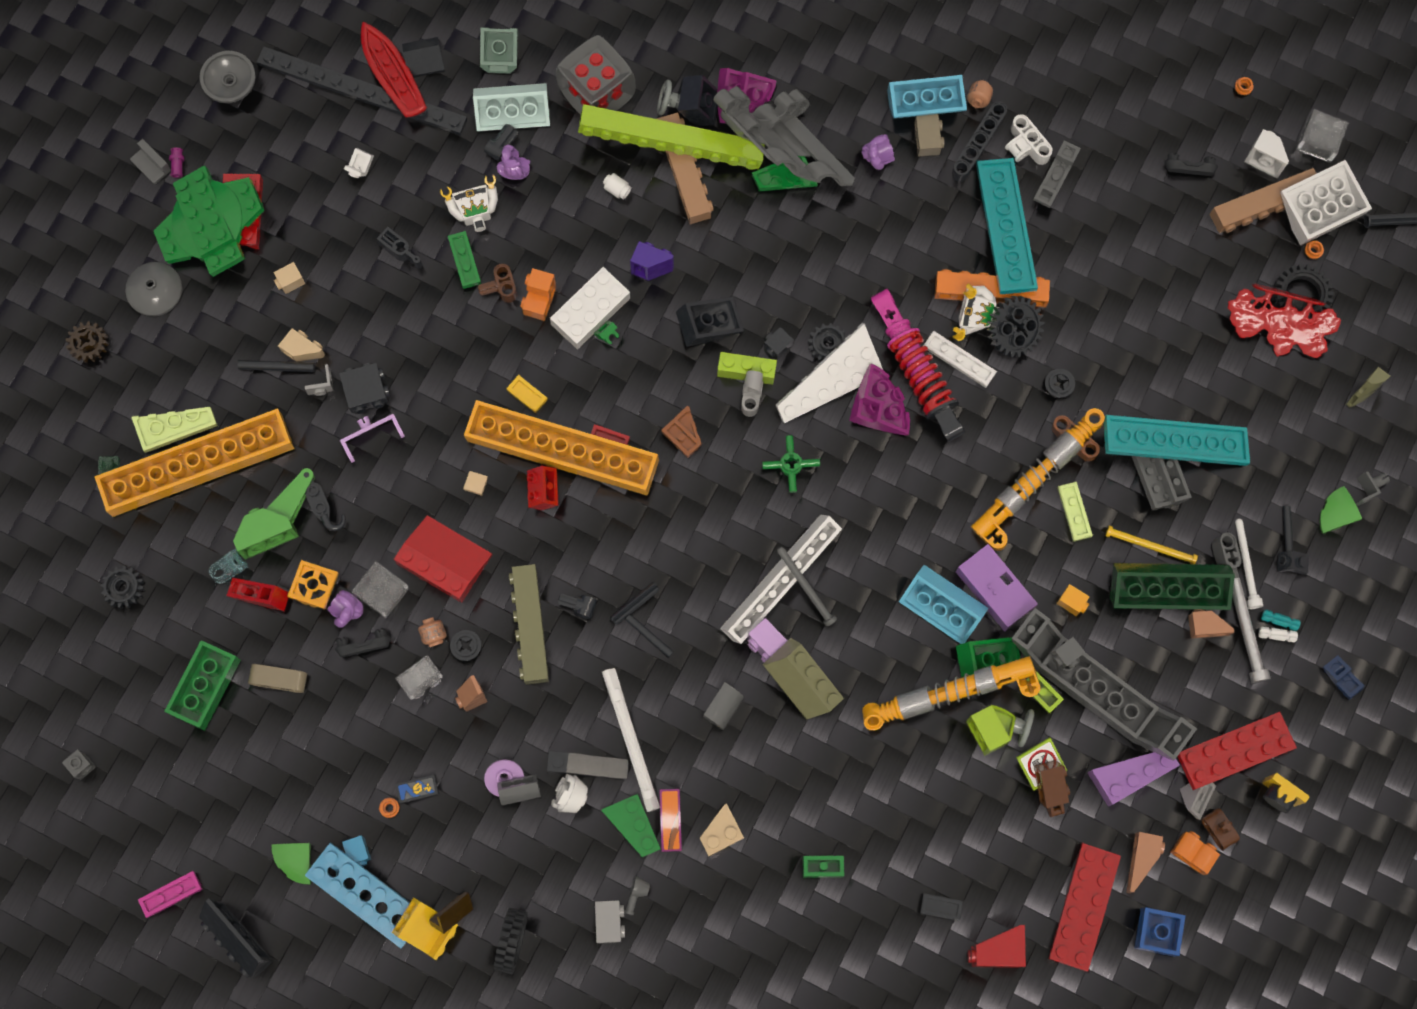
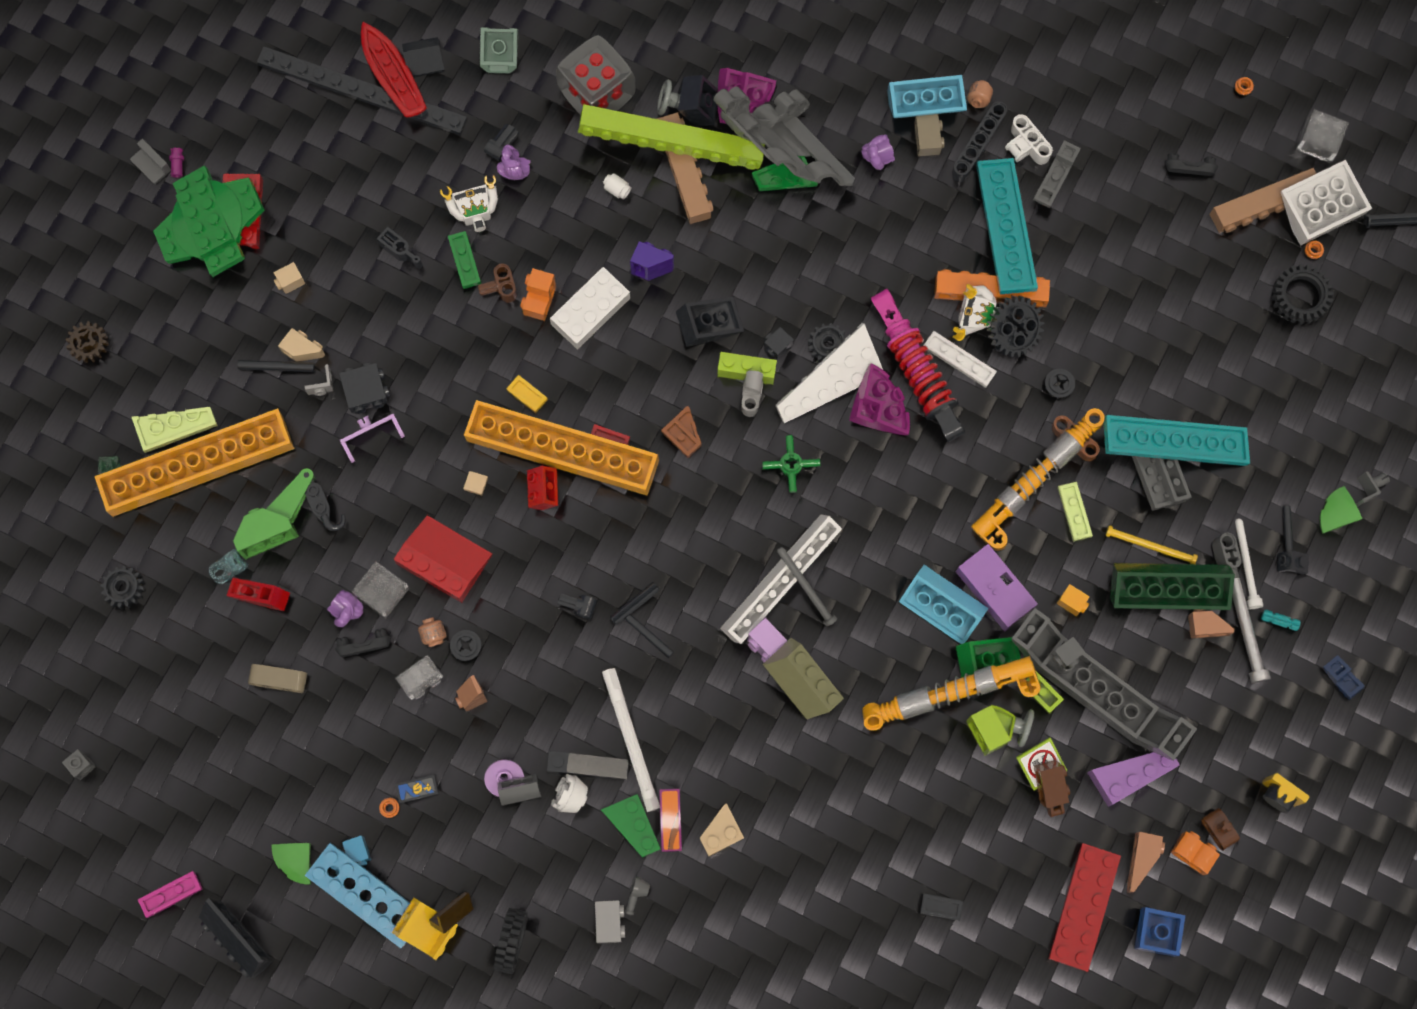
dark grey dish [125,262,182,316] -> none
green brick [164,640,241,731] -> none
dark grey dish [200,51,256,103] -> none
light orange piece [288,560,339,609] -> none
white bracket [344,148,374,178] -> none
light aqua slope [473,83,550,131] -> none
olive brick [509,564,549,685] -> none
green tile [594,321,619,344] -> none
dark grey brick [703,682,744,730] -> none
green brick [802,856,844,878] -> none
red slope [968,925,1026,968] -> none
red plate [1177,712,1297,790] -> none
light grey slope [1180,783,1216,820] -> none
red plant [1228,284,1341,358] -> none
white slope [1244,129,1289,178] -> none
white axle [1258,627,1298,642] -> none
olive slope [1346,367,1390,407] -> none

